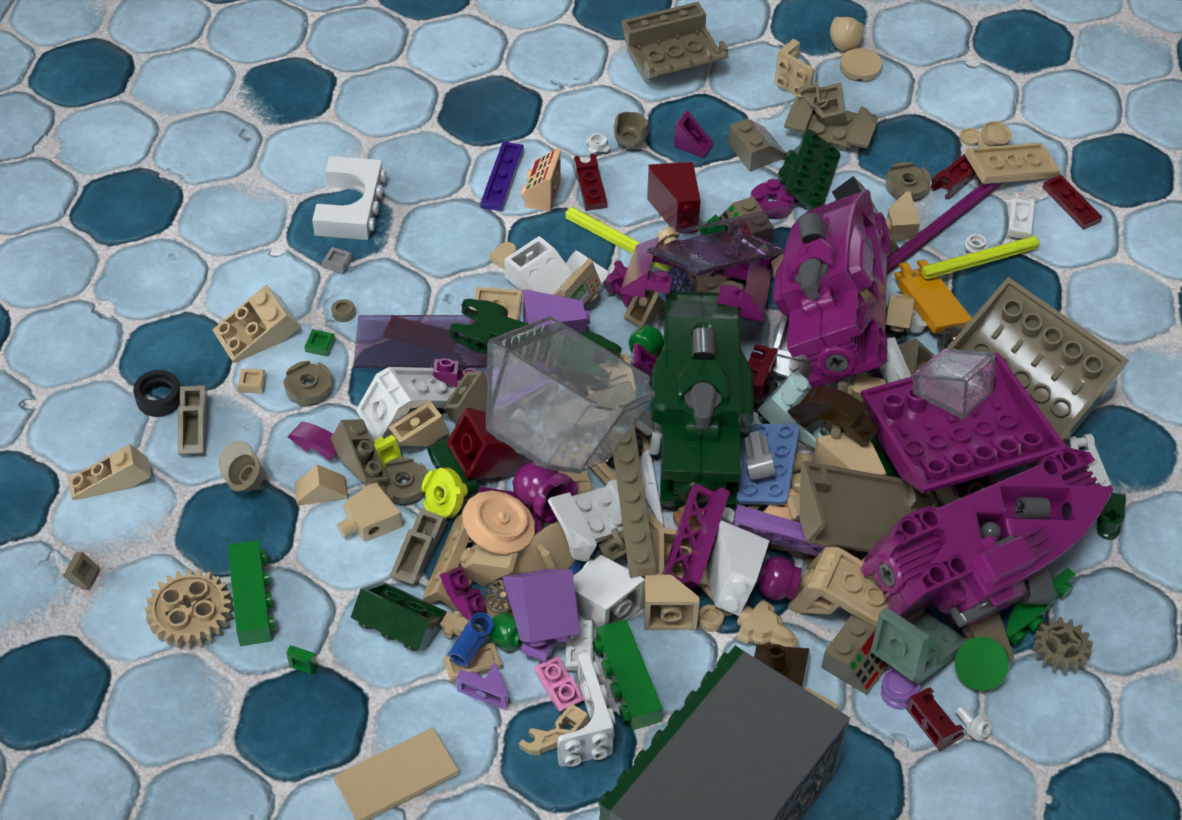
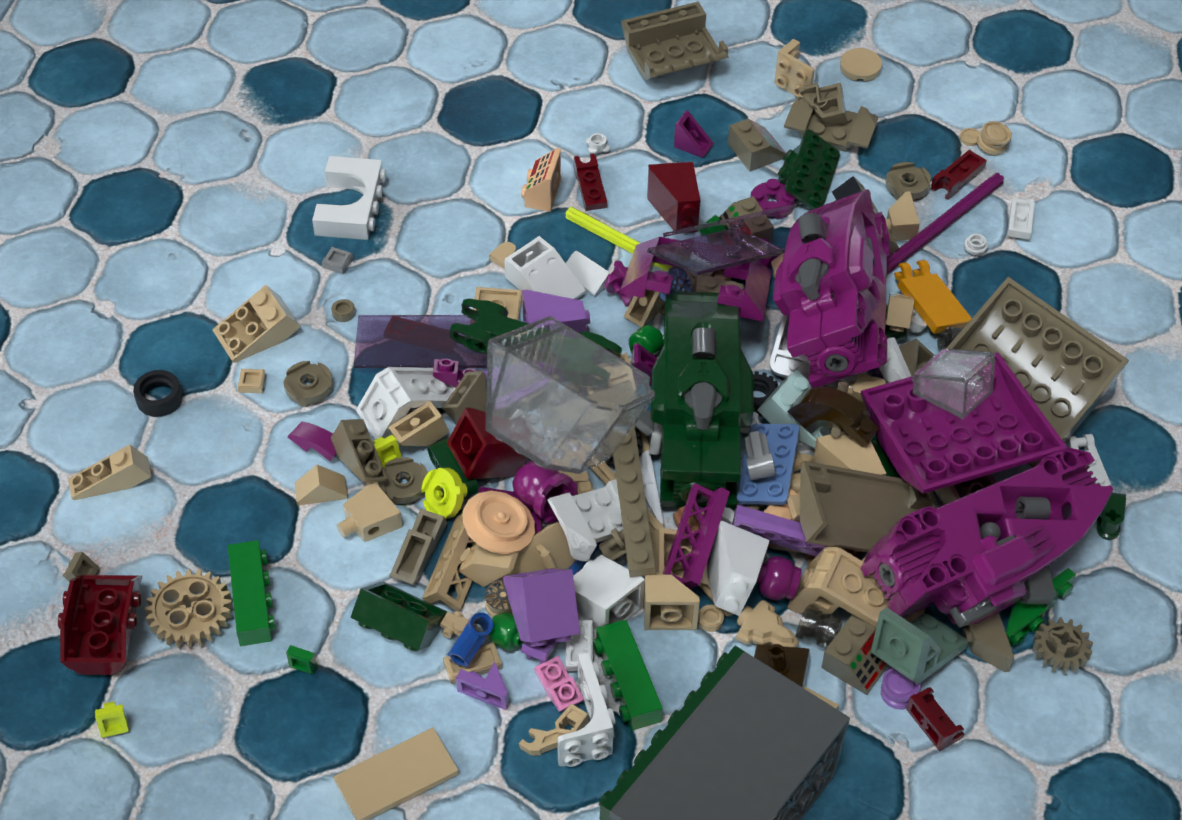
dark tan slope [178,385,208,455] -> none
dark tan piece [219,441,265,492] -> none
green tile [304,329,335,357] -> none
magenta slope [440,565,487,621] -> none
dark purple tile [480,141,524,212] -> none
tan slope [553,258,602,305] -> none
dark tan hair [614,112,649,148] -> none
tan plate [657,227,680,247] -> none
dark red hinge [748,345,778,400] -> none
tan hair [830,17,864,51] -> none
neon yellow axle [920,236,1040,279] -> none
green tile [955,636,1010,691] -> none
white plate [956,706,992,741] -> none
tan tile [965,143,1061,184] -> none
dark red tile [1042,175,1102,230] -> none
none -> dark red slope [58,575,143,675]
none -> neon yellow tile [95,701,129,738]
none -> clear smoke wheel [795,605,843,649]

